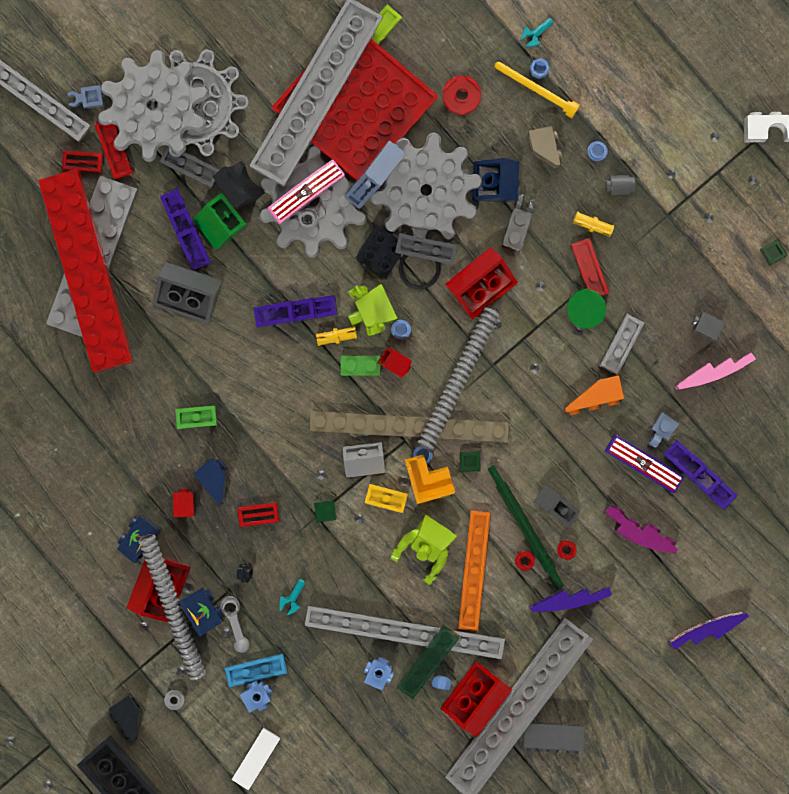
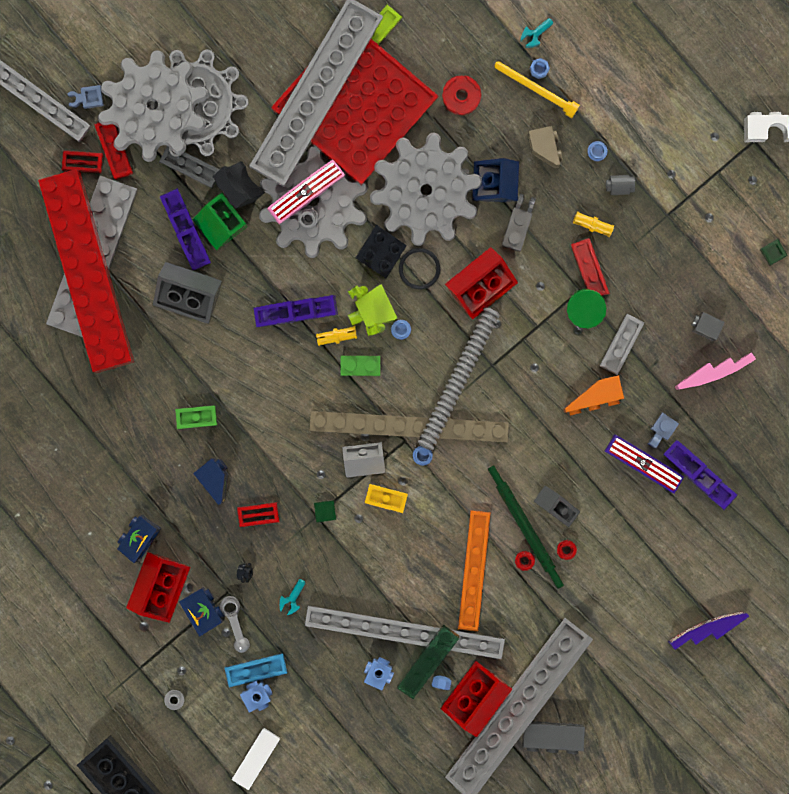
black slope [109,693,142,742] -> none
light grey piece [138,534,206,680] -> none
red brick [173,489,196,517] -> none
sand blue arch [344,140,405,209] -> none
red brick [377,347,412,378] -> none
lime torso [391,515,457,585] -> none
dark grey plate [395,233,458,265] -> none
light orange panel [405,454,455,504] -> none
dark green tile [460,451,481,472] -> none
dark purple slope [529,586,612,612] -> none
magenta slope [604,505,678,553] -> none

